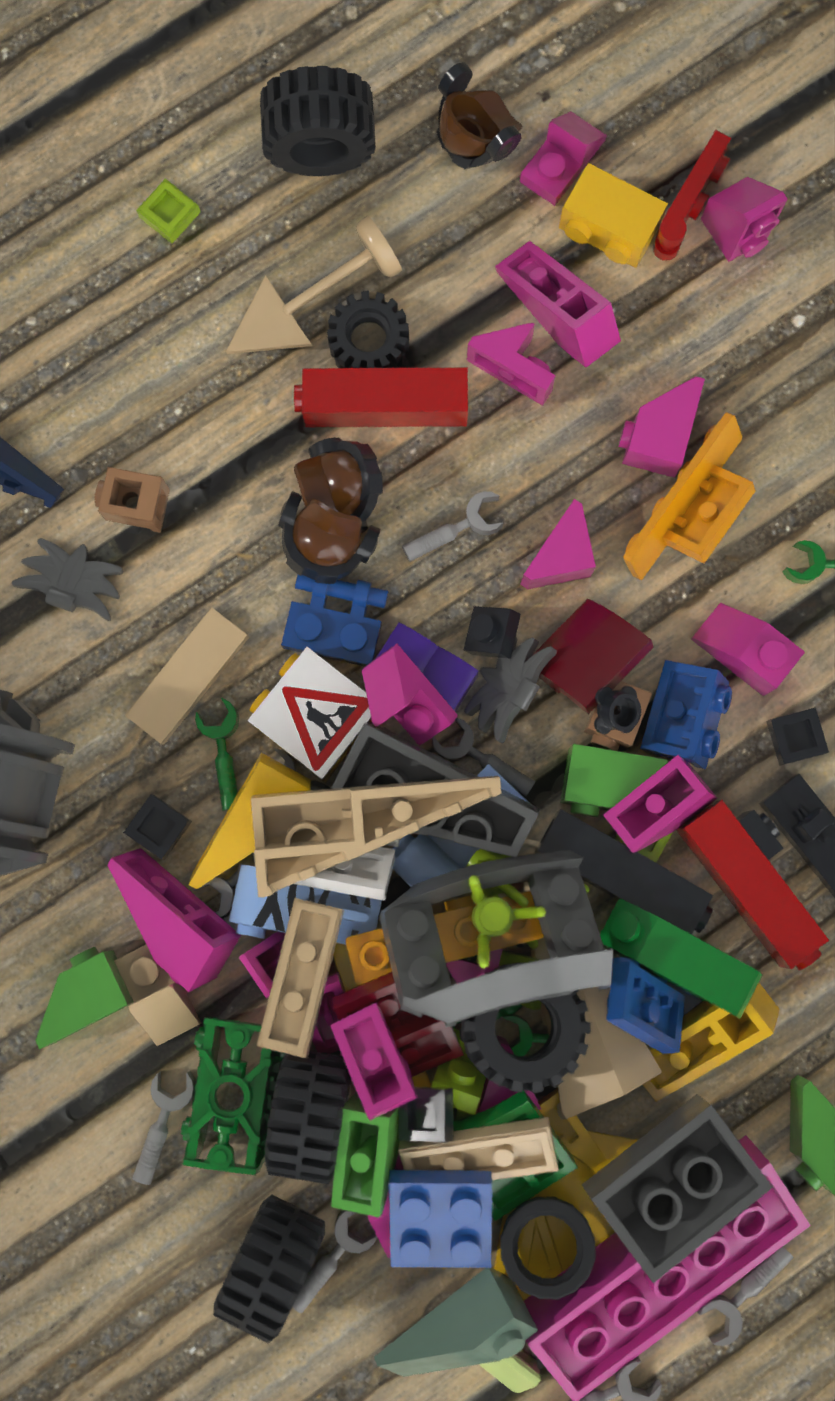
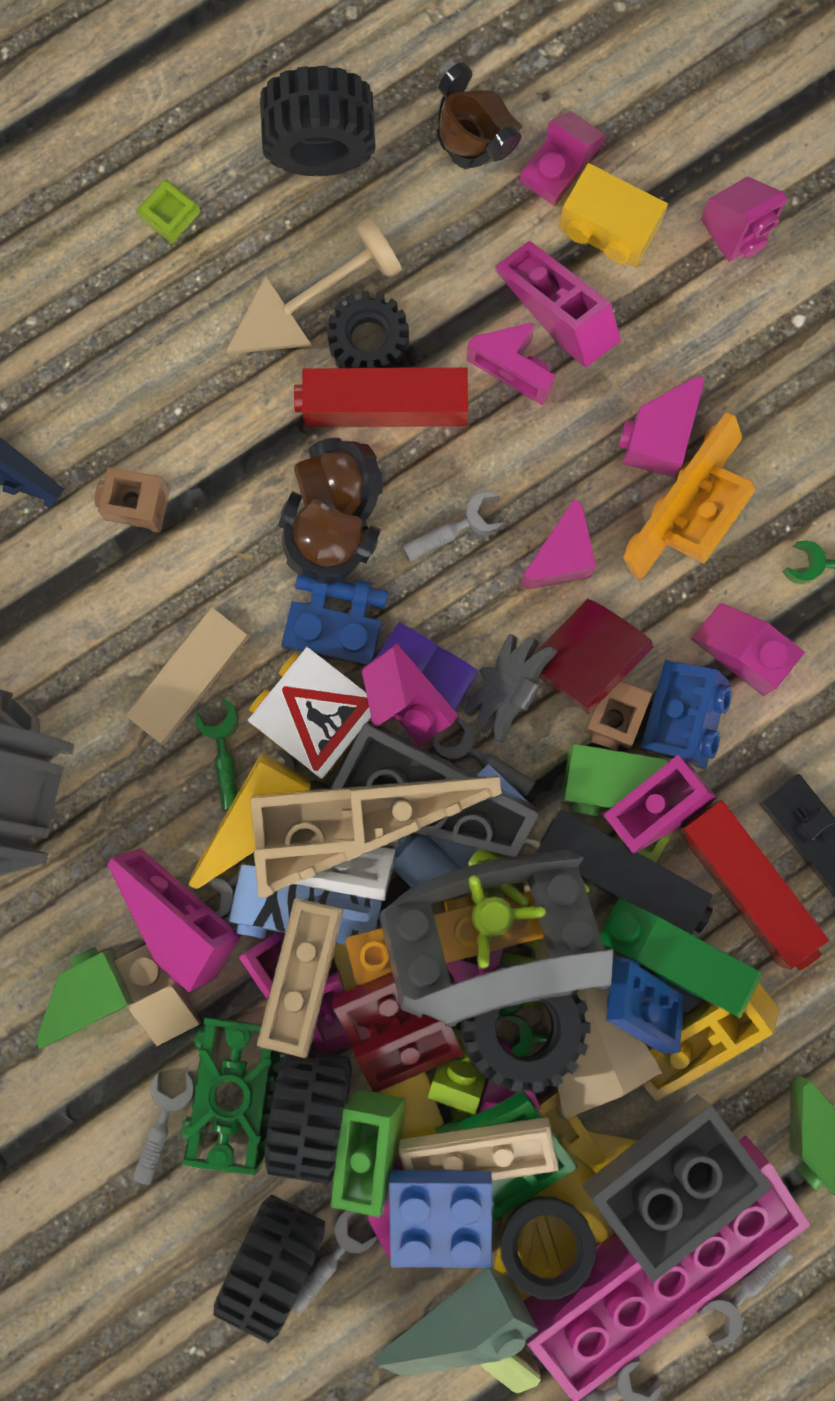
dark grey piece [12,538,123,621] -> none
black plate [123,794,192,860] -> none
dark pink slope [330,1003,417,1120] -> none
black plate [399,1086,453,1143] -> none
black plate [464,606,521,659] -> none
black plate [594,686,641,734] -> none
red plate [653,130,731,261] -> none
black plate [737,810,784,860] -> none
black plate [766,707,829,766] -> none

